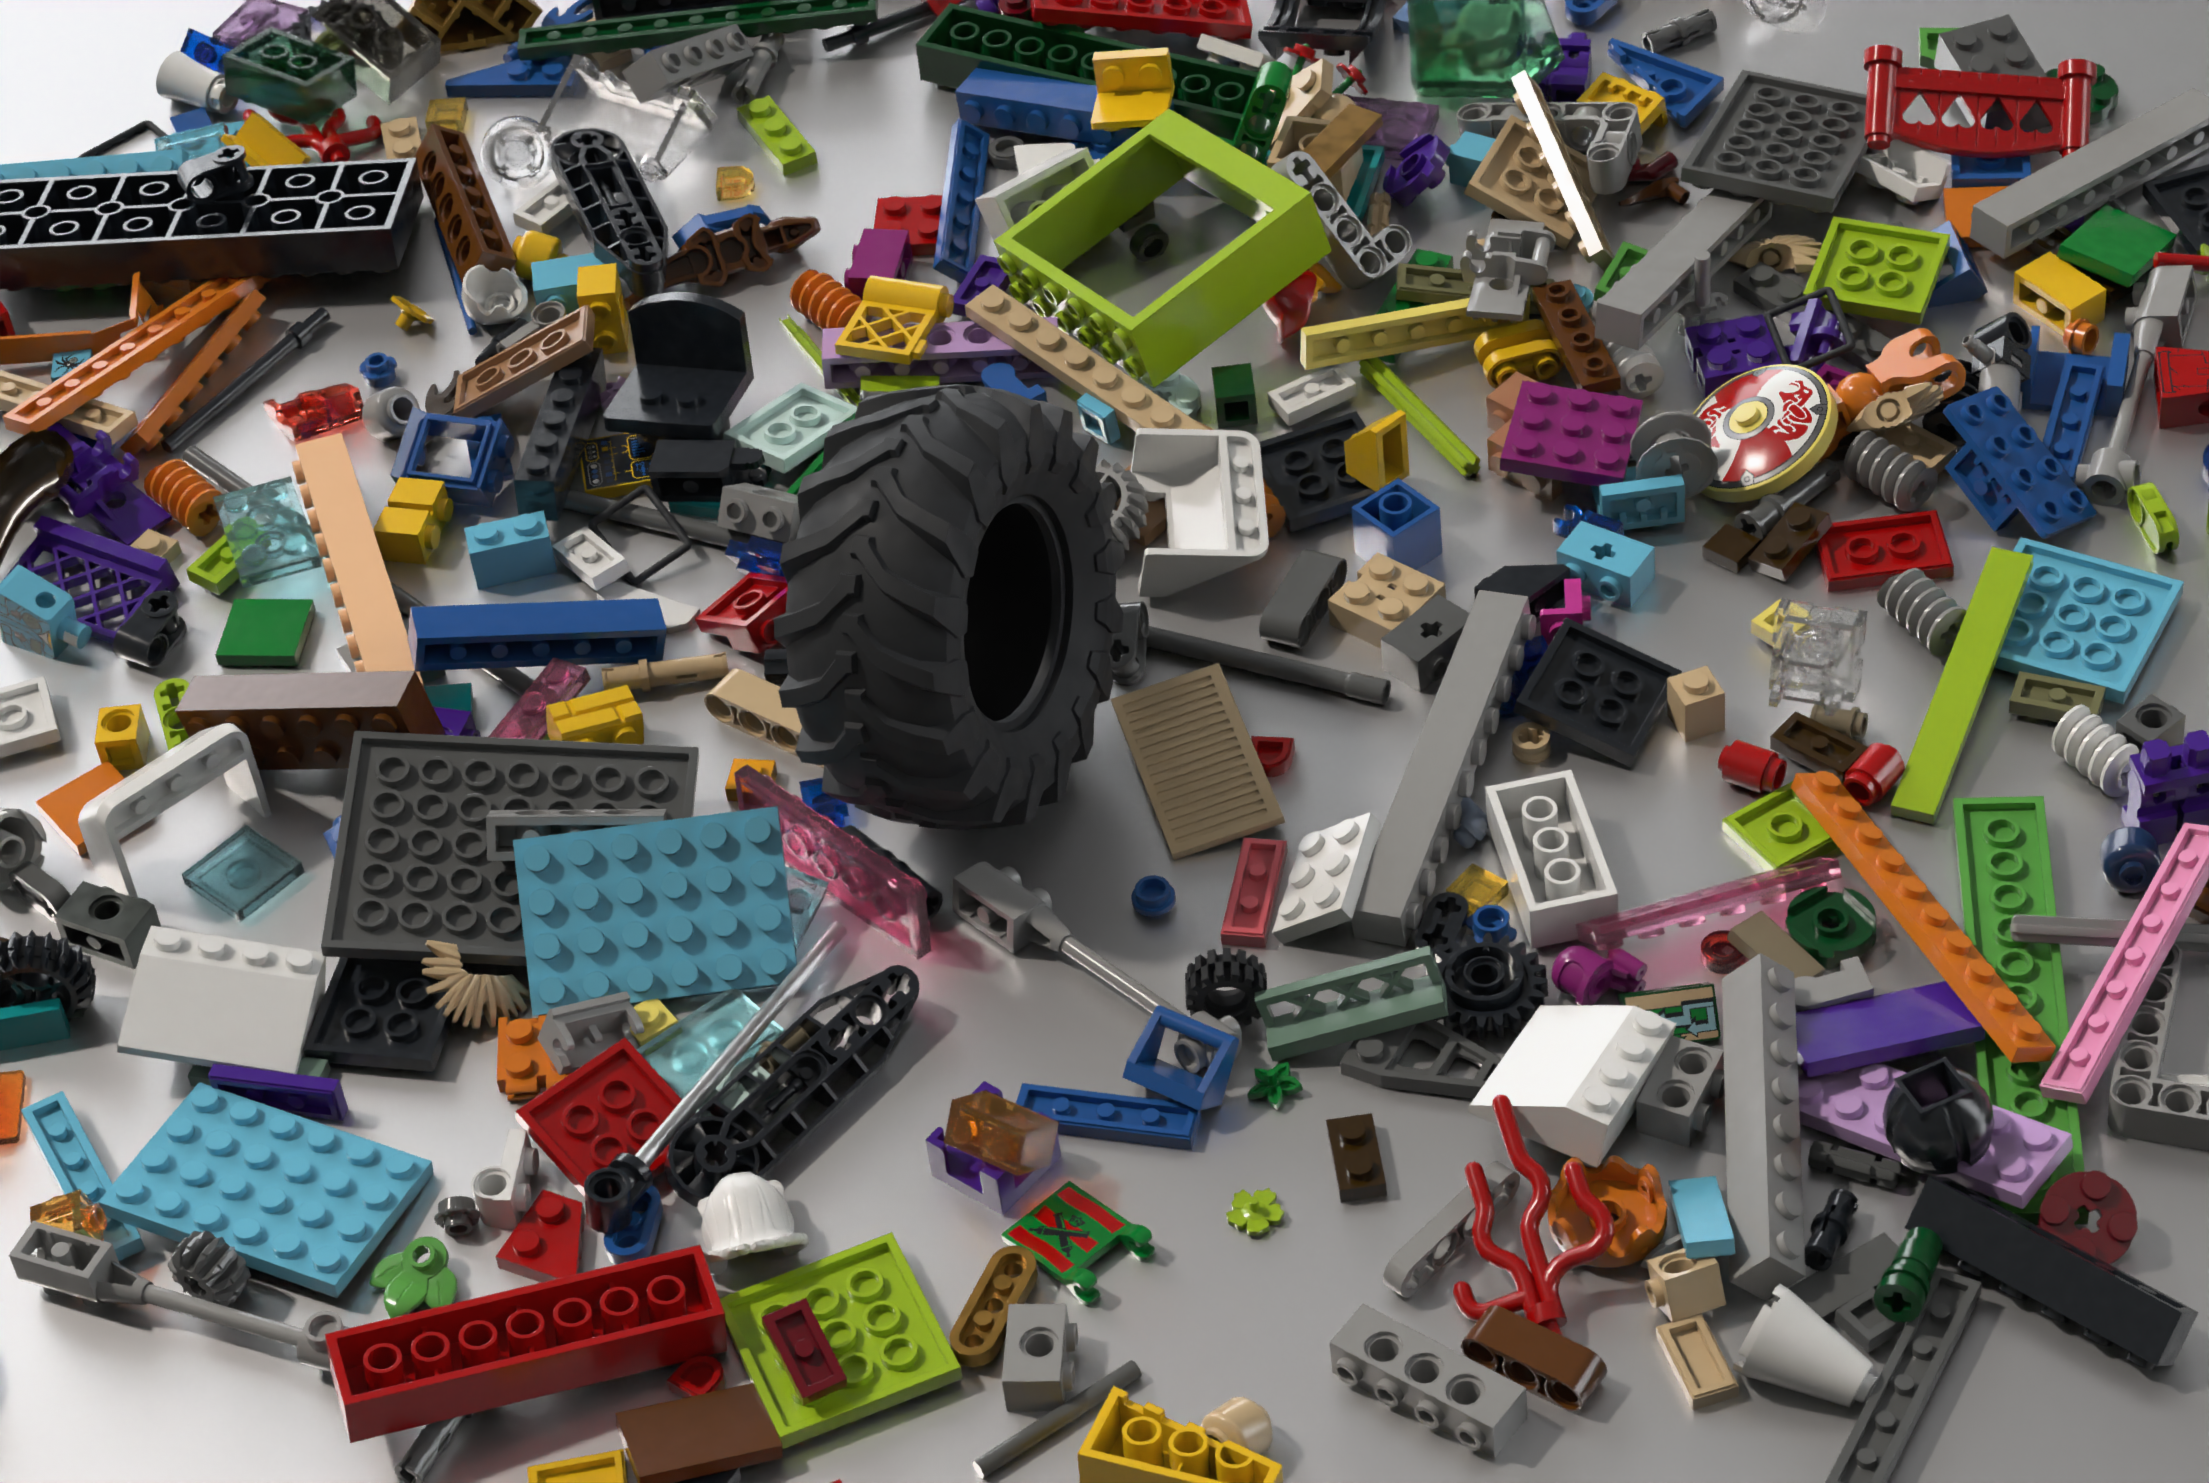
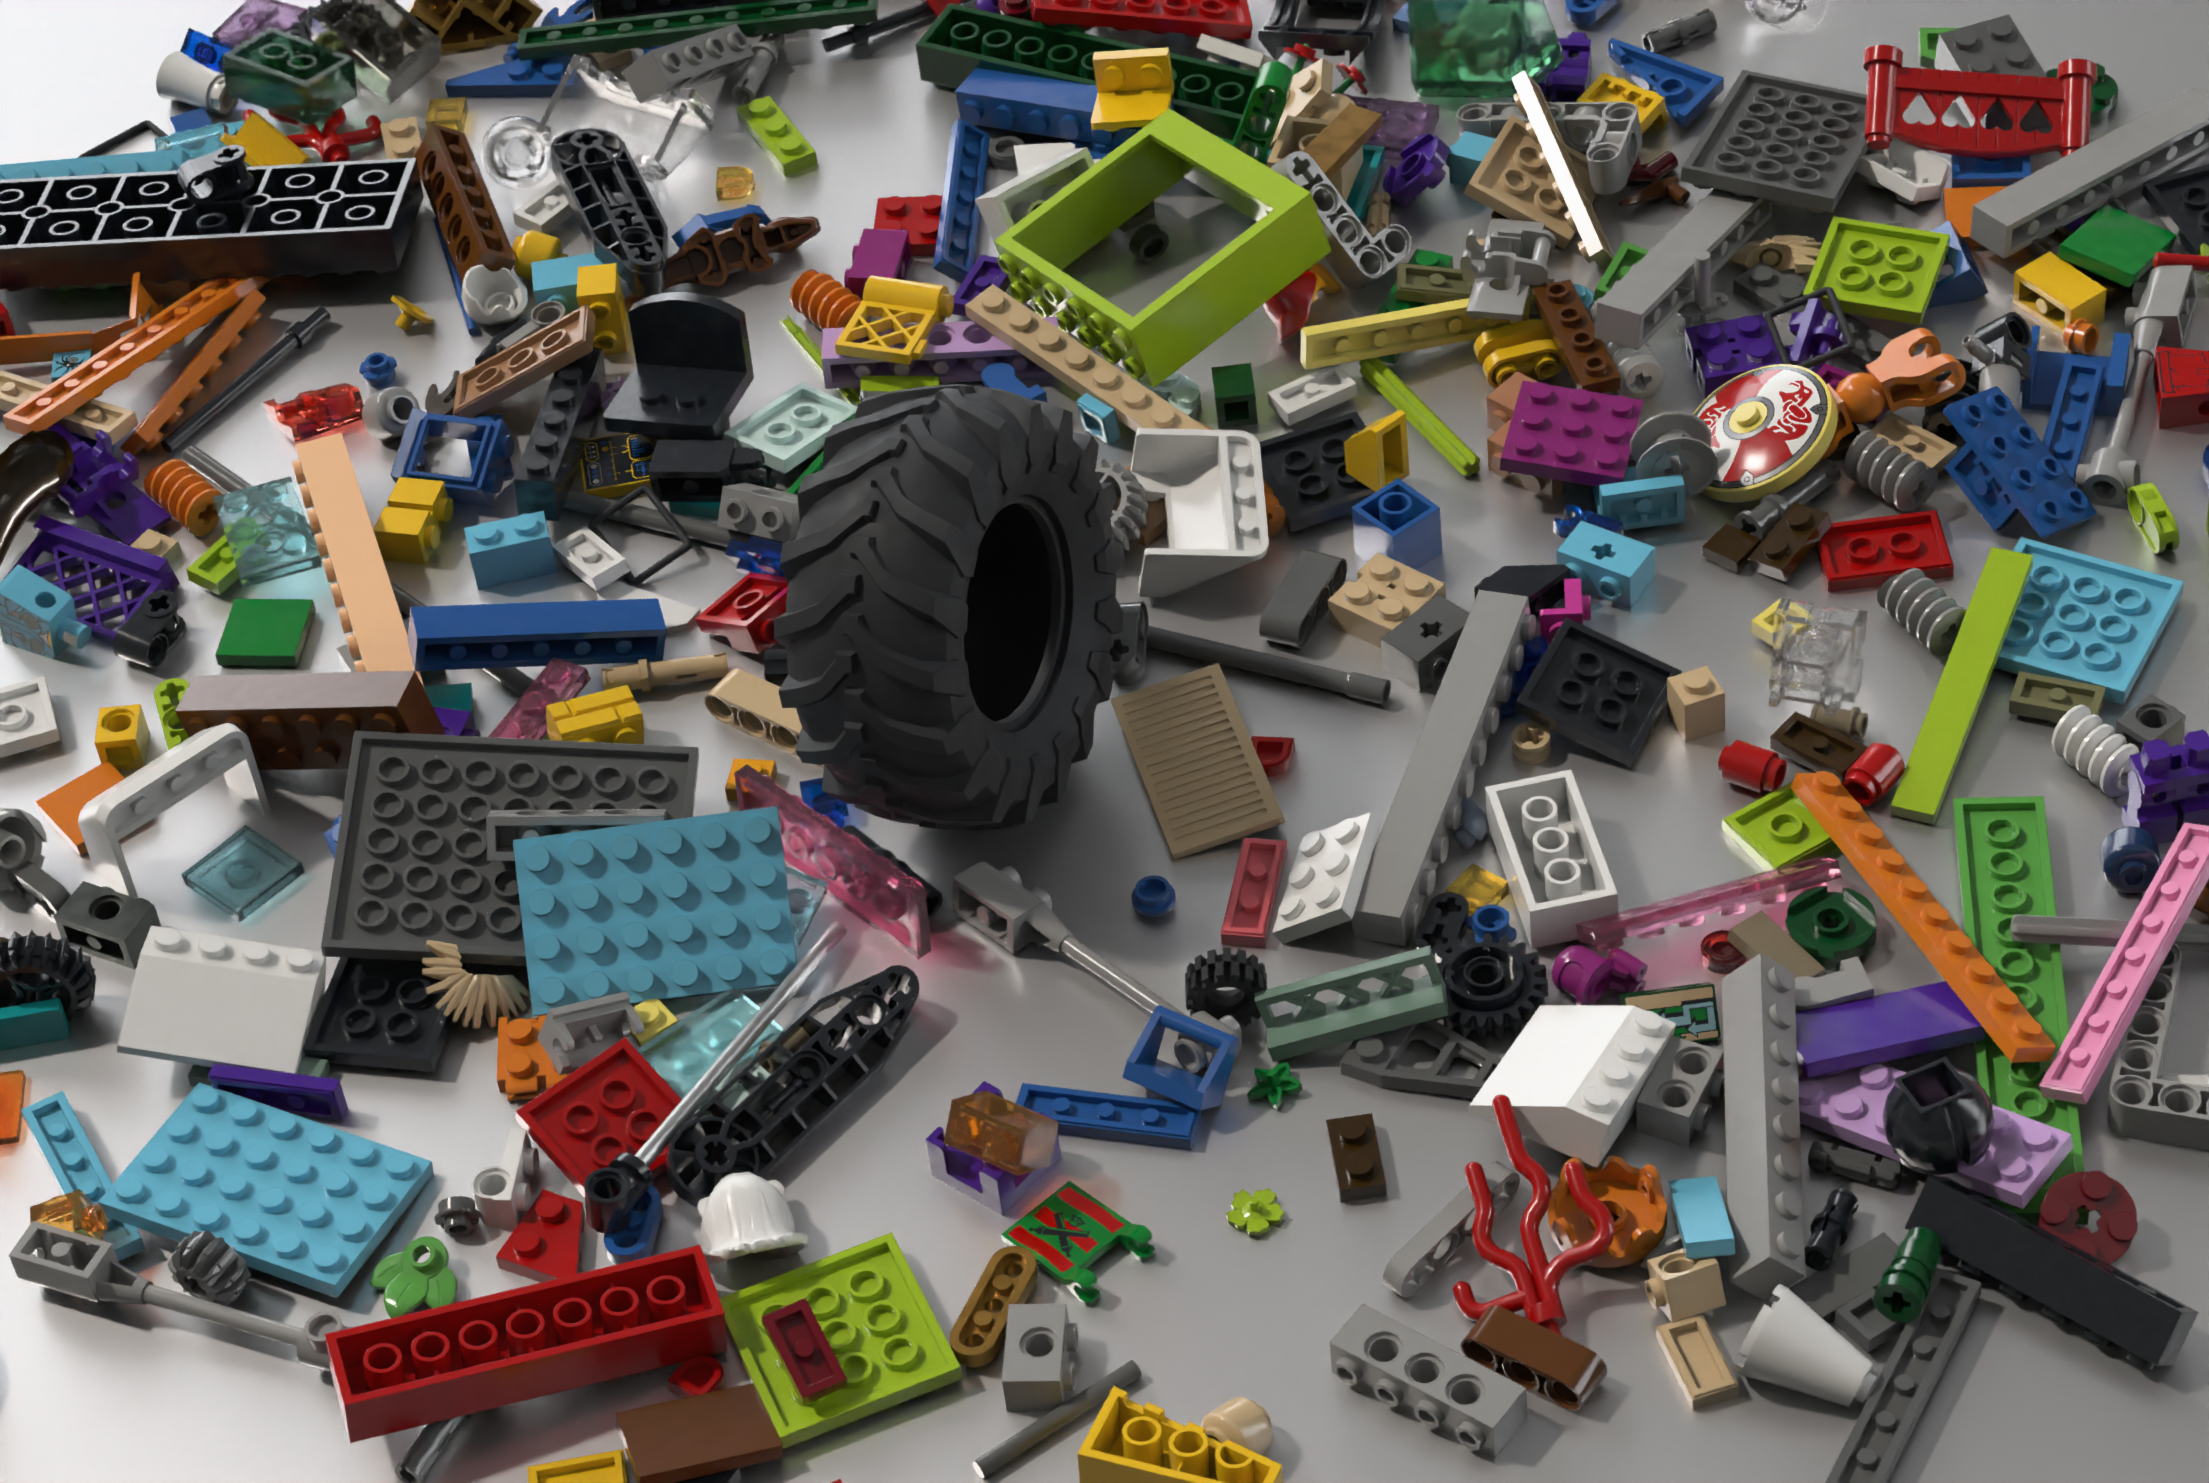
tan hair [1846,382,1944,432] -> none

